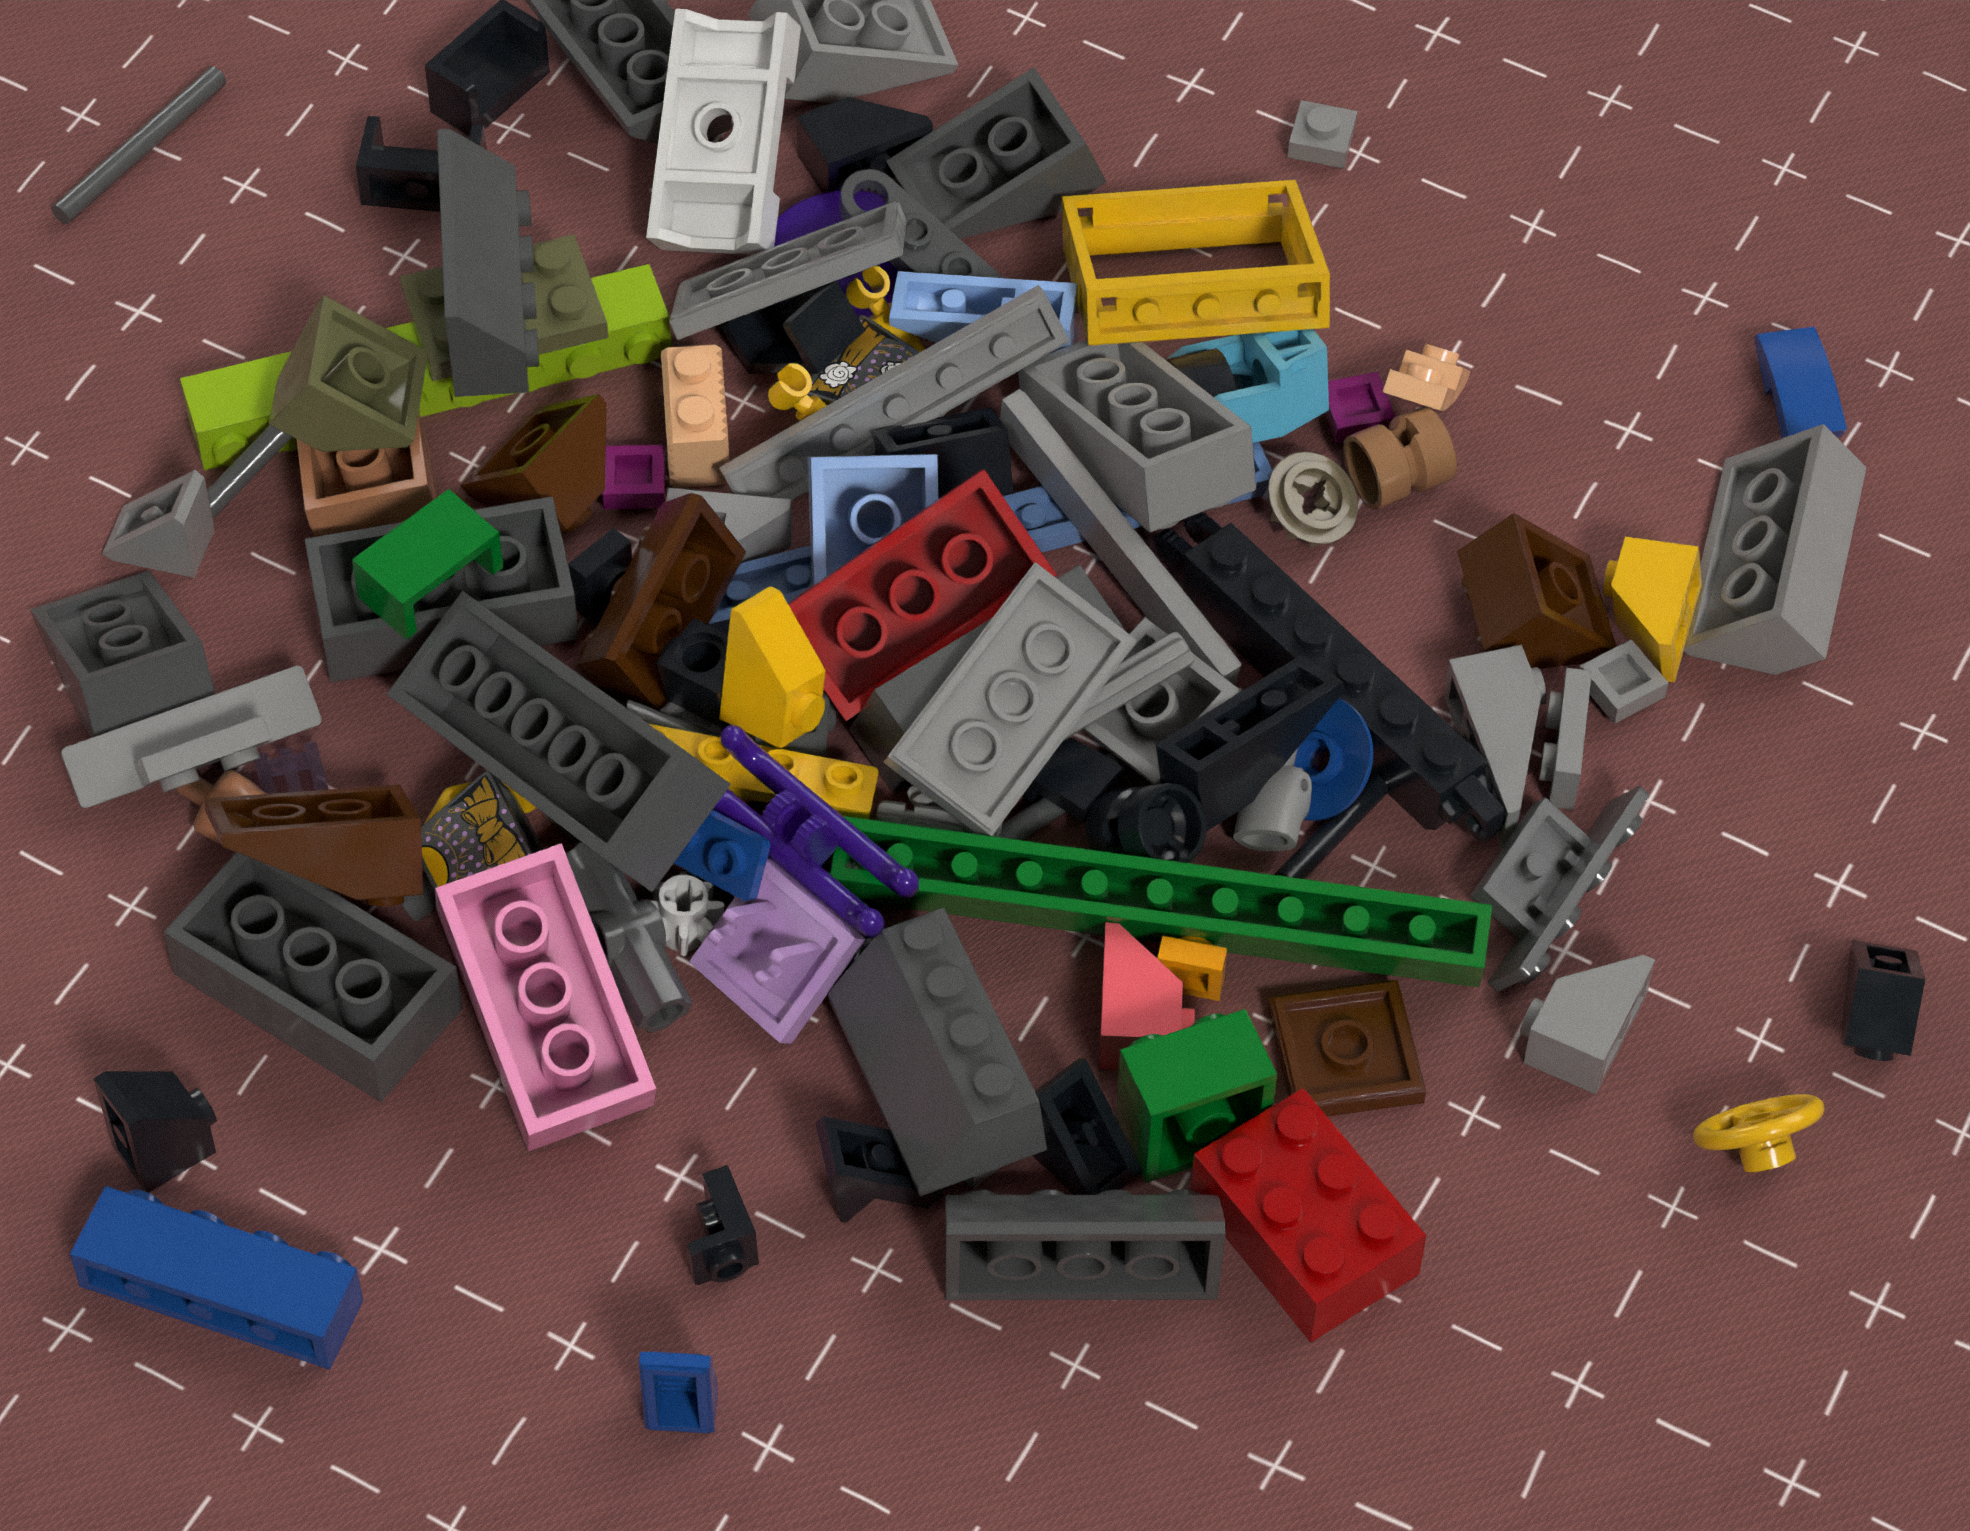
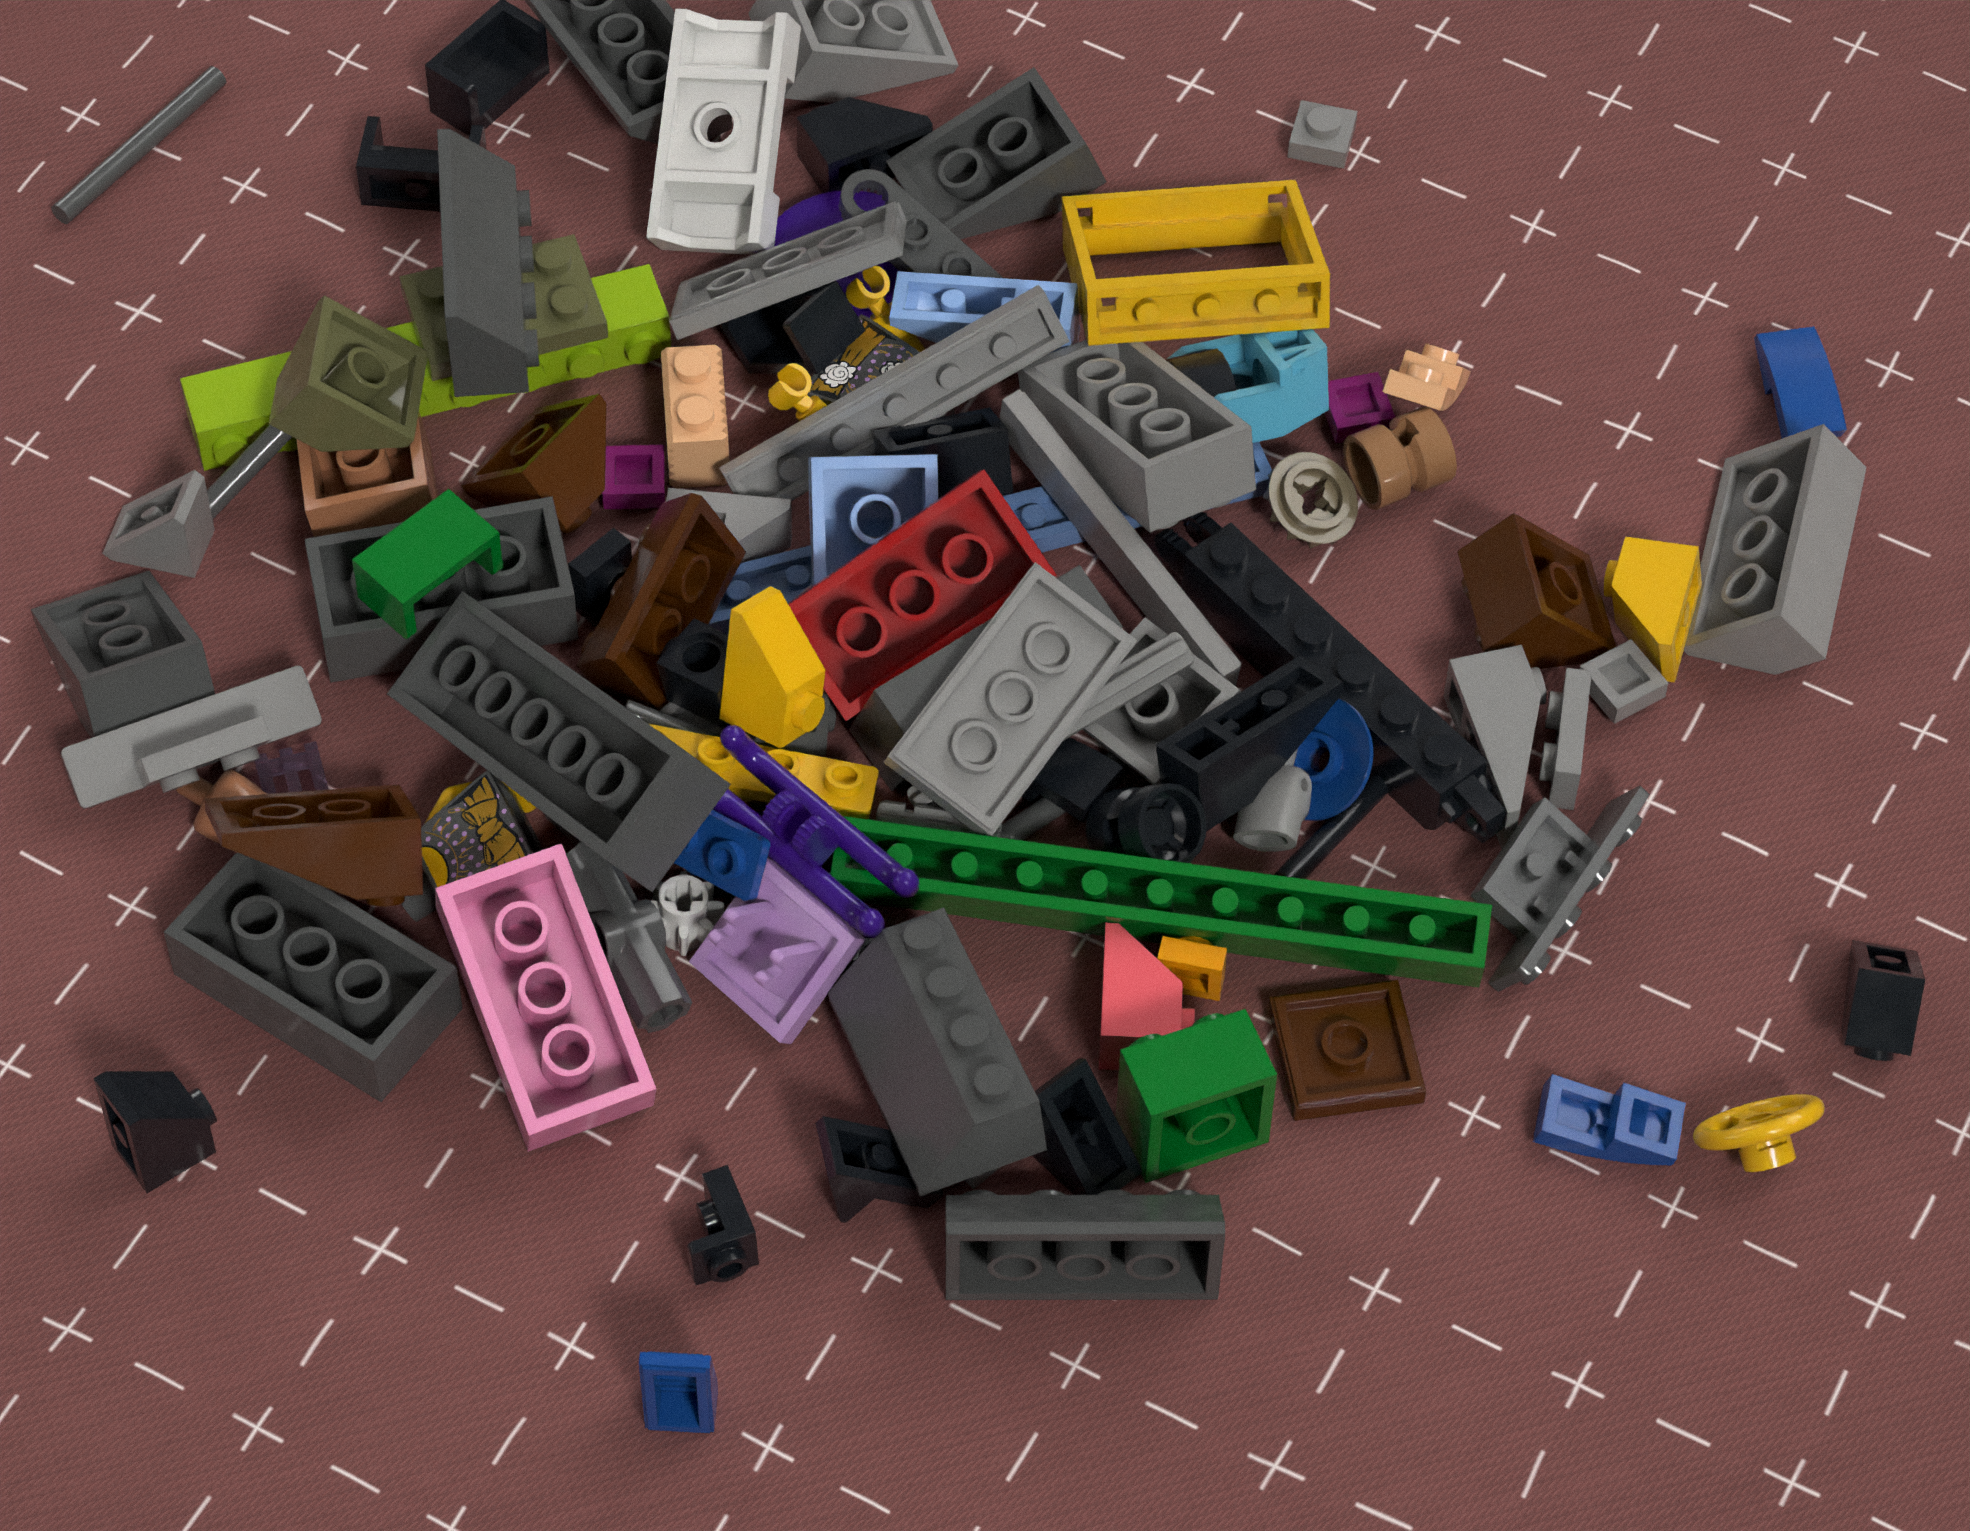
blue brick [70,1186,363,1370] -> none
red brick [1190,1088,1427,1343] -> none
light grey slope [1520,955,1655,1094] -> none
none -> blue slope [1533,1074,1686,1166]

